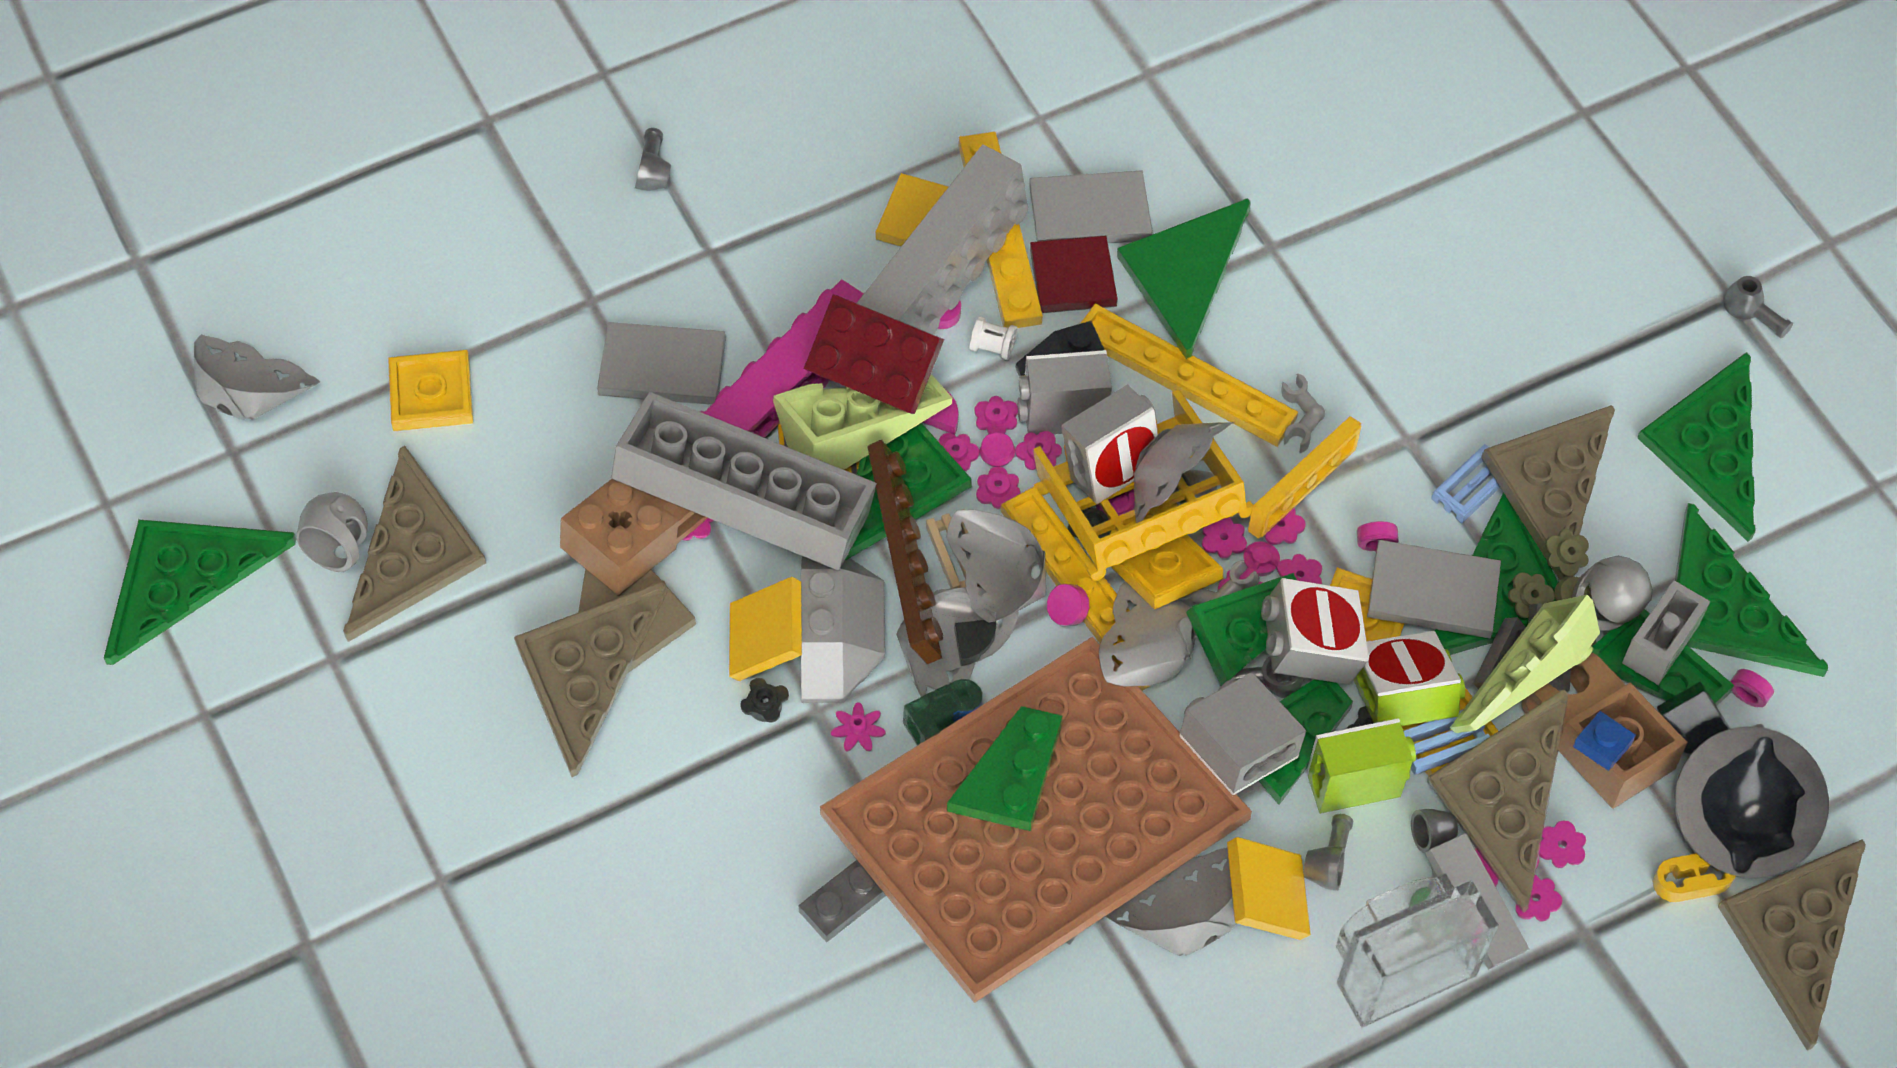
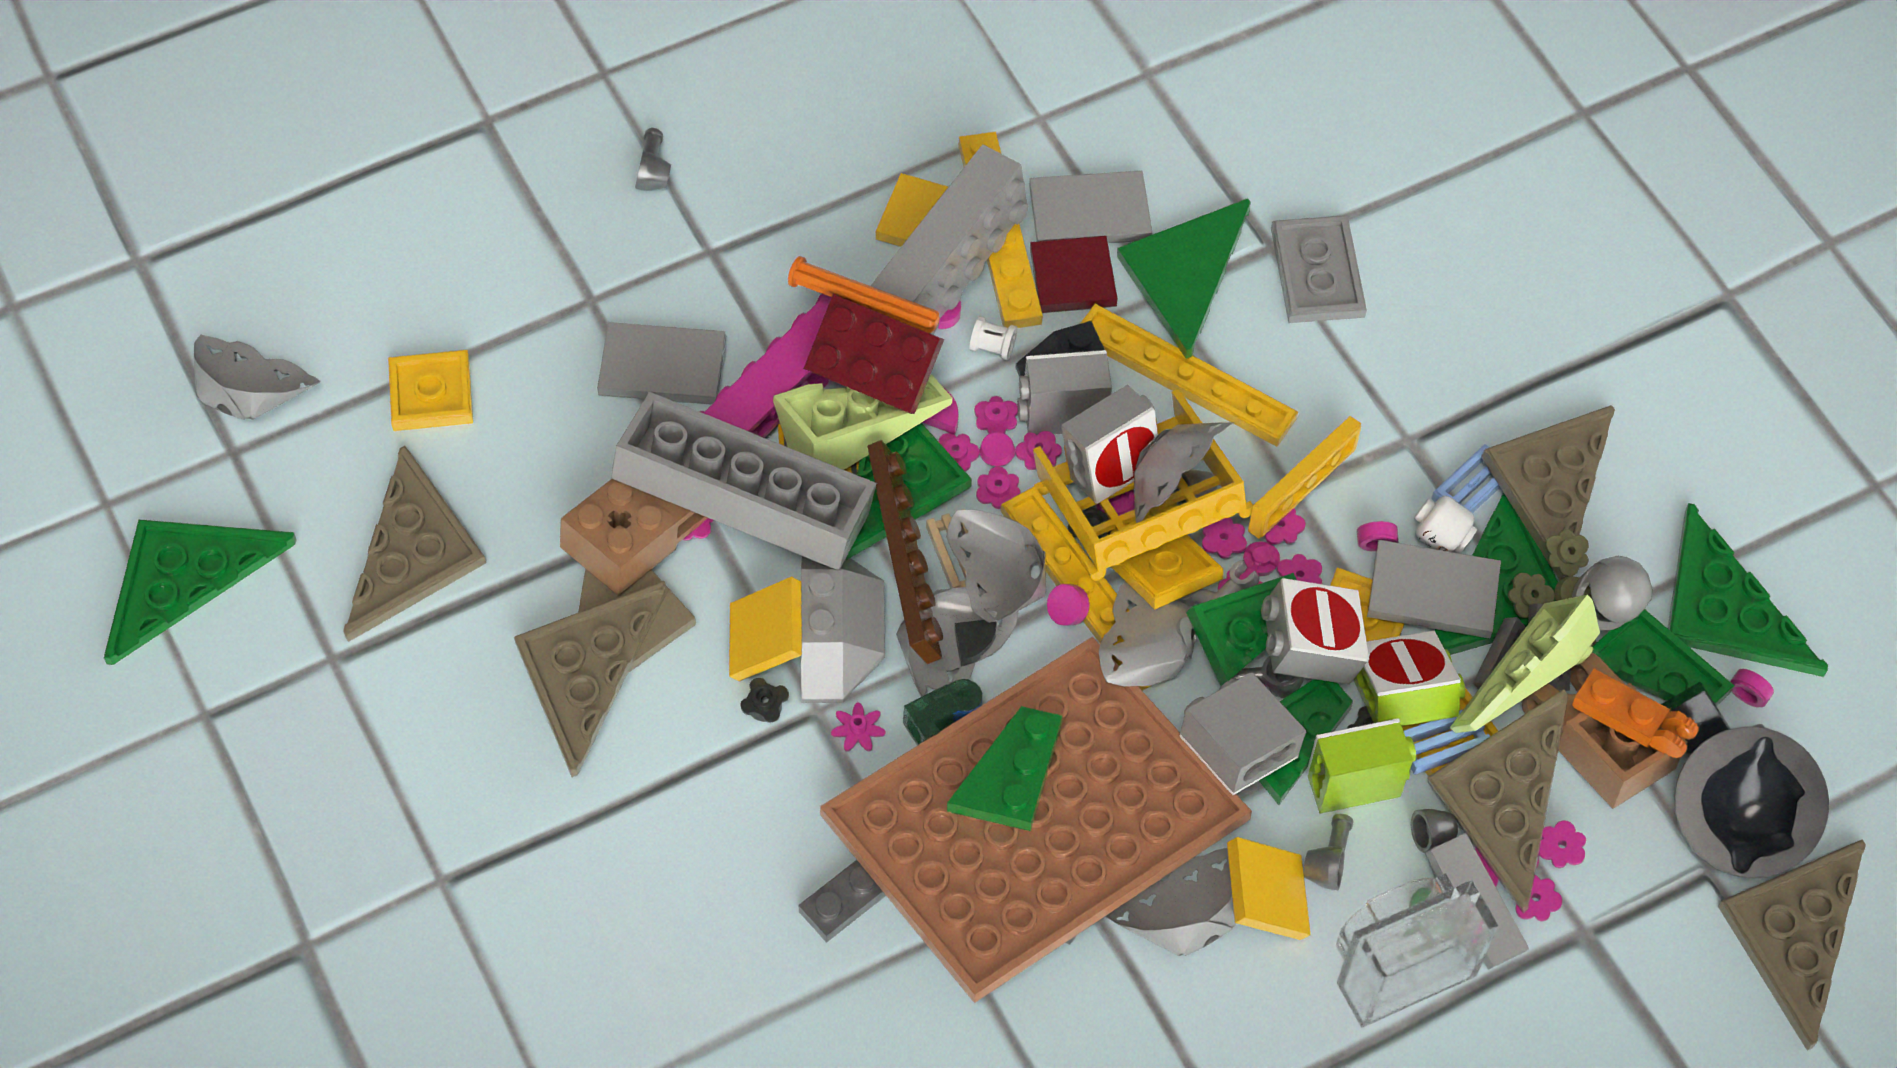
light grey helmet [297,492,368,572] -> none
light grey arm [1281,373,1325,453] -> none
blue plate [1573,711,1636,771] -> none
light grey brick [1622,580,1710,685] -> none
green tile [1638,352,1756,541] -> none
yellow beam [1653,853,1736,902] -> none
flat silver bar [1723,276,1793,338] -> none
none -> orange axle [788,256,940,333]
none -> light grey tile [1271,215,1367,323]
none -> white head [1414,496,1477,554]
none -> orange hinge [1572,668,1699,759]

